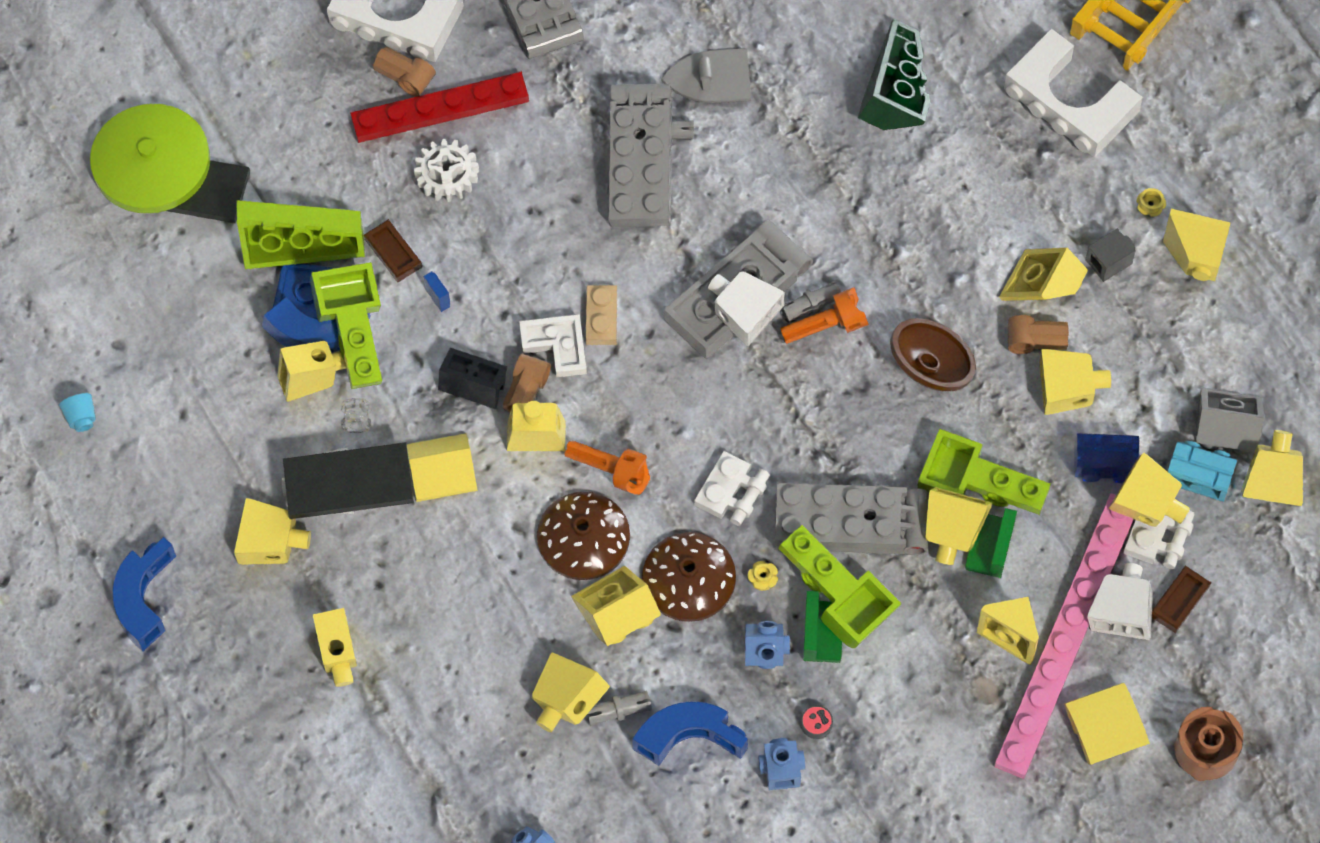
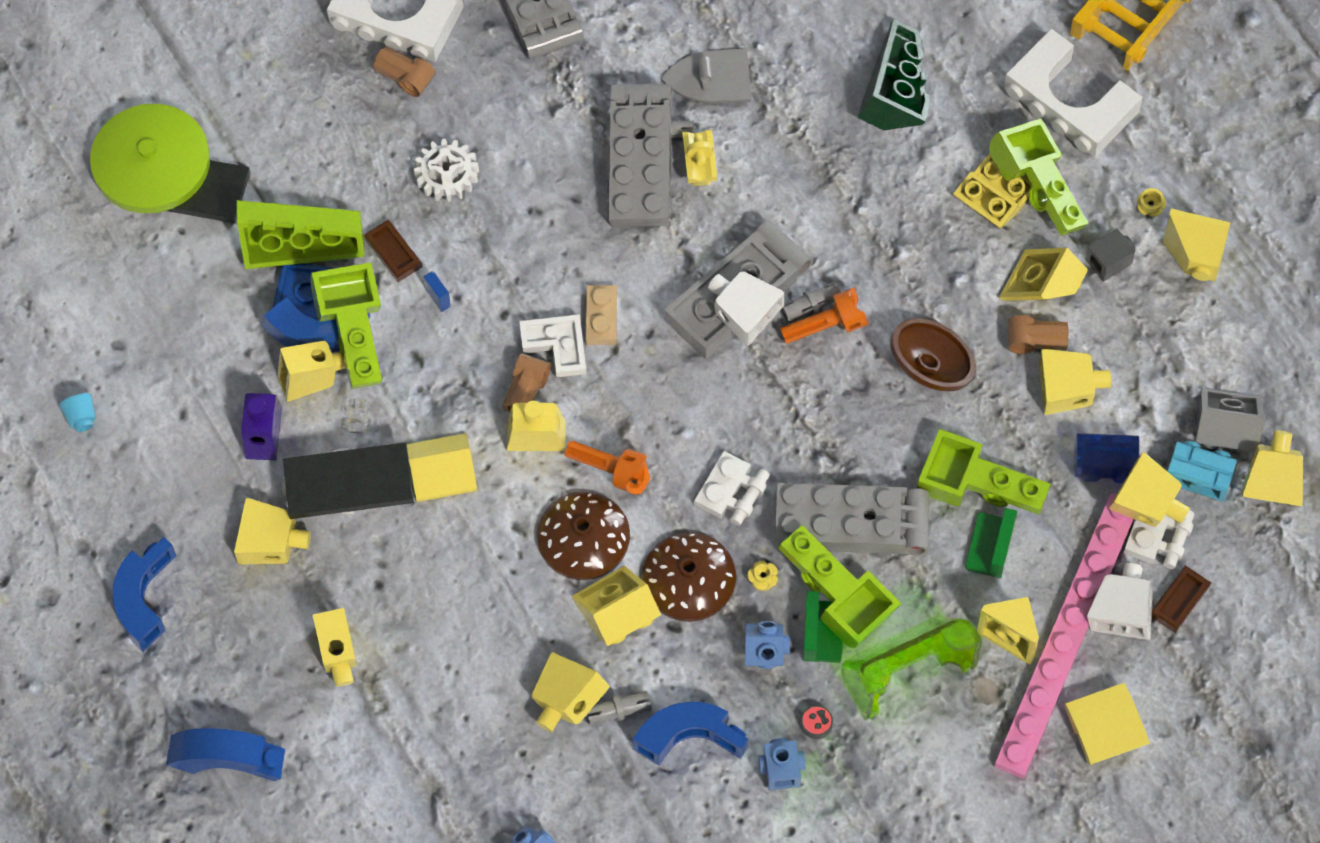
red plate [350,71,529,143] -> none
black hinge [438,347,507,409] -> none
light yellow torso [926,487,992,565] -> none
nougat brick [1174,707,1243,781] -> none
none -> blue arch [166,728,285,781]
none -> dark purple torso [241,393,282,461]
none -> light yellow hips [682,130,717,186]
none -> clear neon green windscreen [841,615,982,721]
none -> light yellow slope [953,153,1032,229]
none -> lime plate [989,118,1088,236]

